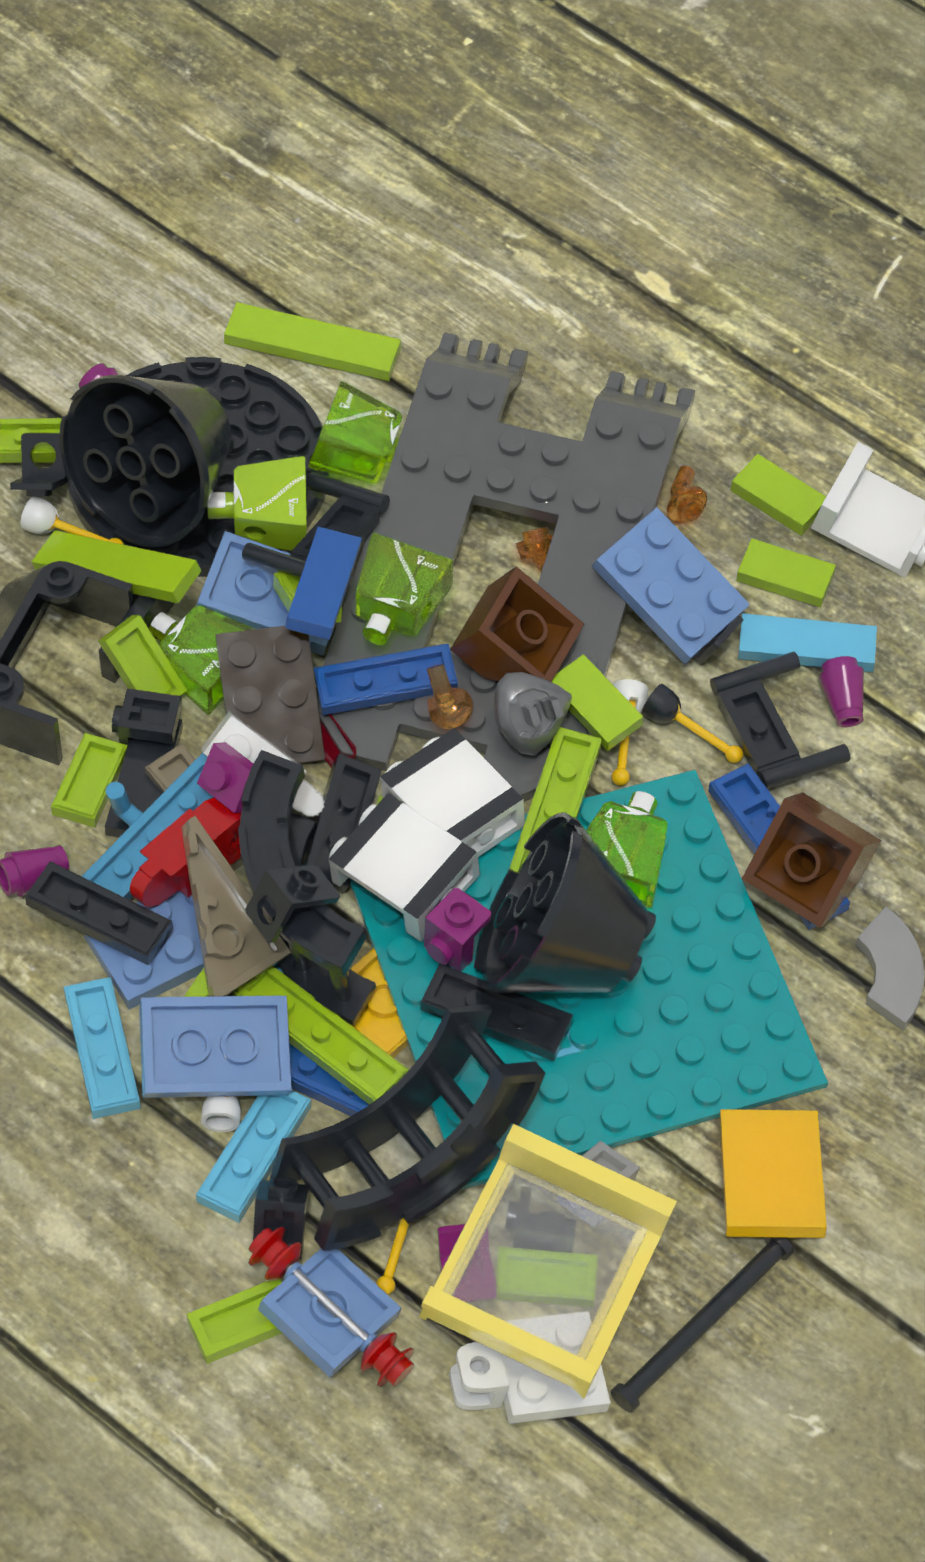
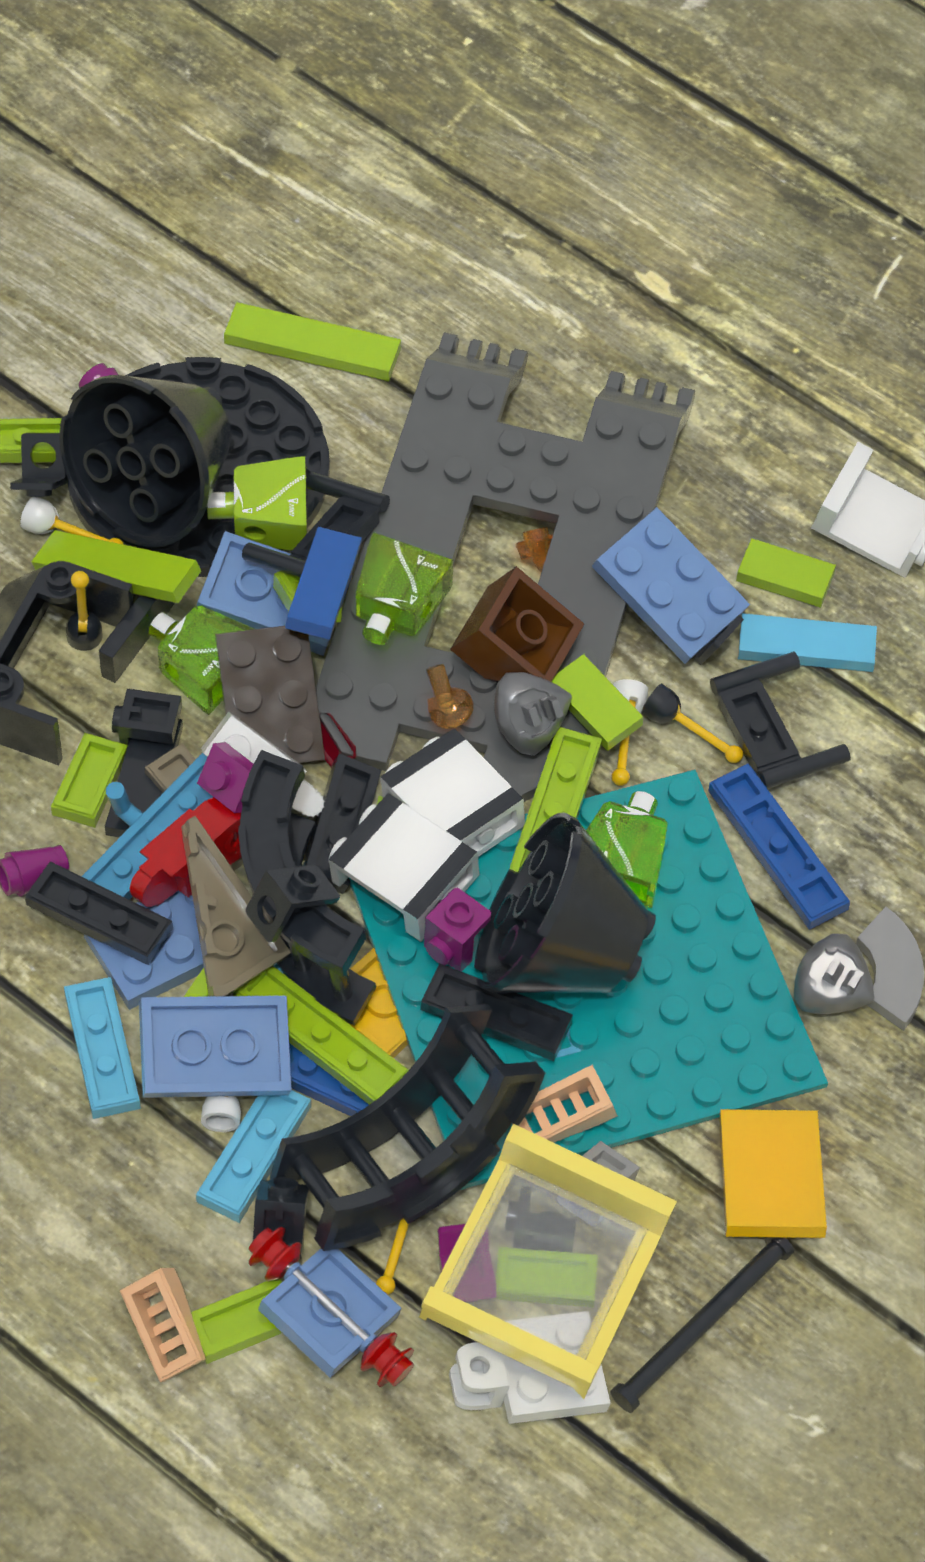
lime tile [98,615,187,696] -> none
clear neon green torso [308,381,402,483] -> none
blue tile [314,643,458,715] -> none
clear orange plate [666,466,707,523] -> none
lime tile [730,453,826,536] -> none
reddish brown slope [742,792,882,928] -> none
magenta cone [819,656,864,727] -> none
none -> hinge [66,571,103,651]
none -> light nougat slope [120,1268,206,1382]
none -> light nougat slope [512,1065,618,1143]
none -> flat silver piece [794,934,875,1014]

